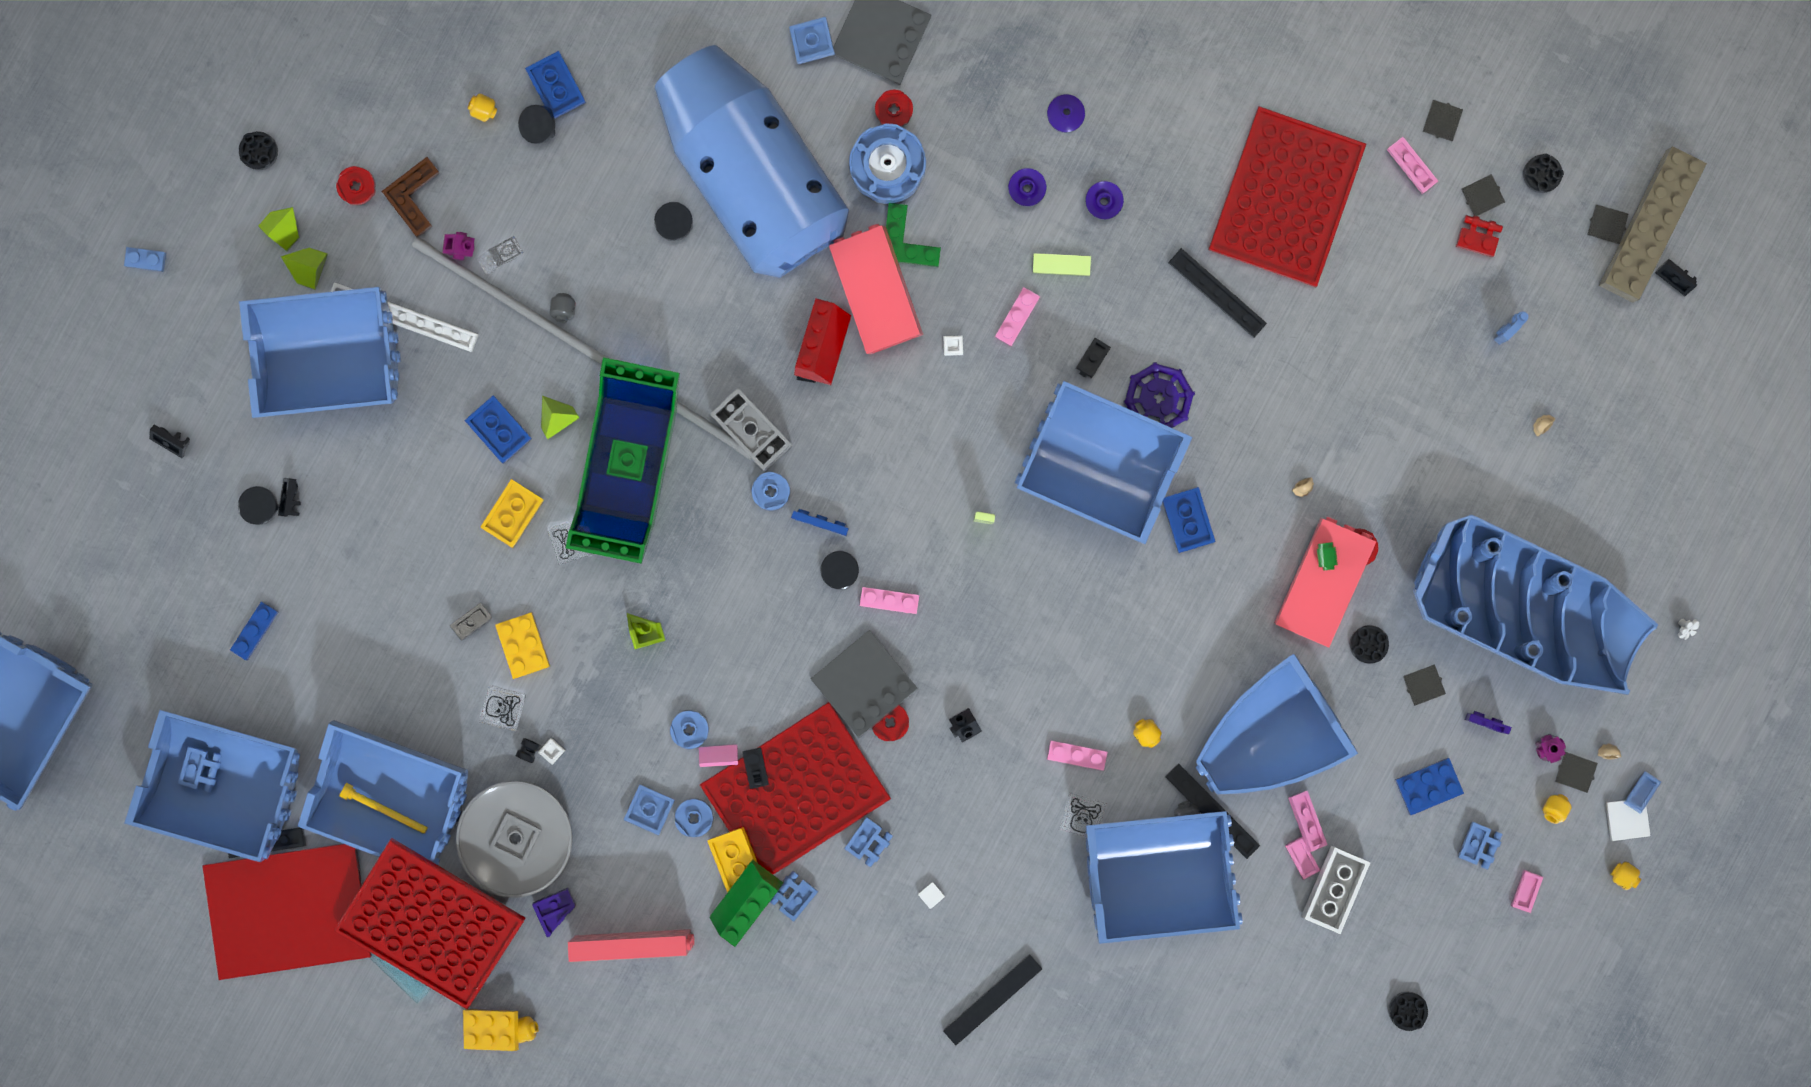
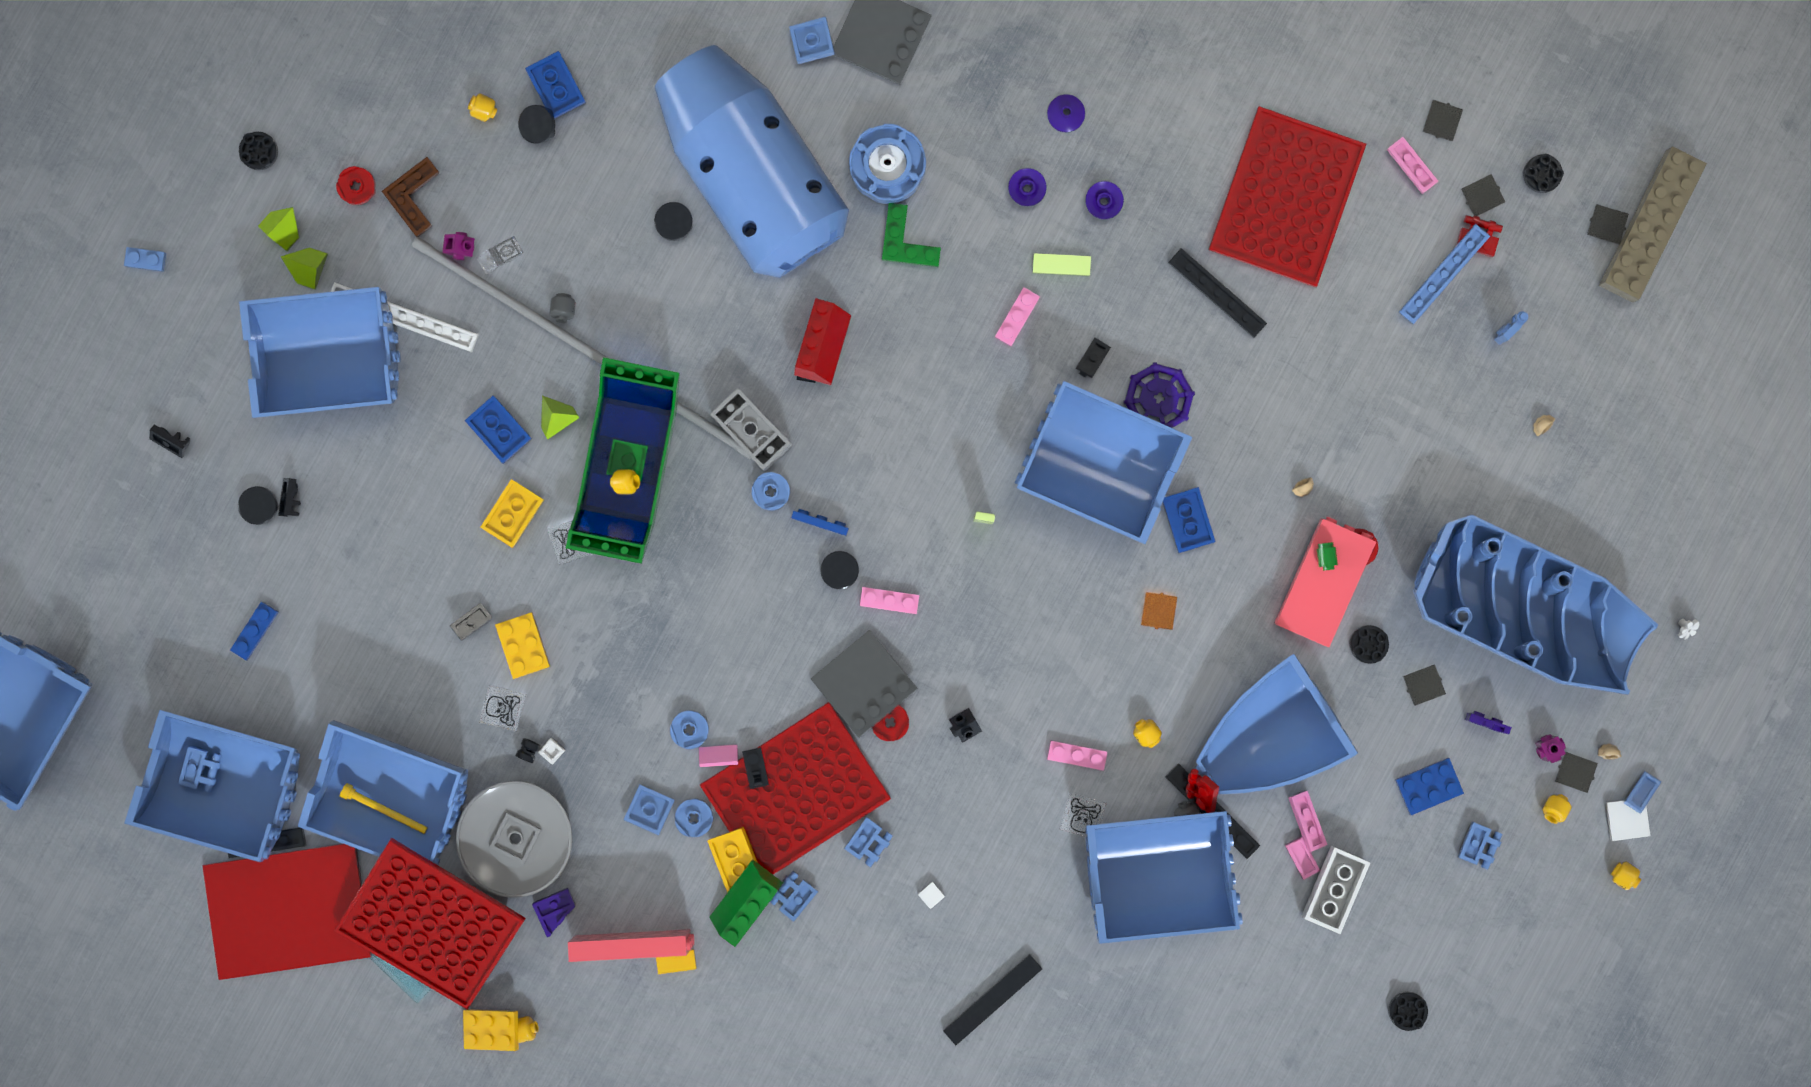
lime slope [627,613,666,649] -> none
coral brick [829,224,924,355] -> none
red plate [875,89,913,127] -> none
white tile [943,335,963,356] -> none
bright pink tile [1511,870,1543,913] -> none
black plate [1655,259,1697,296] -> none
none -> yellow head [610,469,640,494]
none -> yellow tile [656,949,697,974]
none -> clear orange piece [1141,592,1177,630]
none -> red plate [1186,769,1219,813]
none -> medium blue tile [1399,224,1490,324]

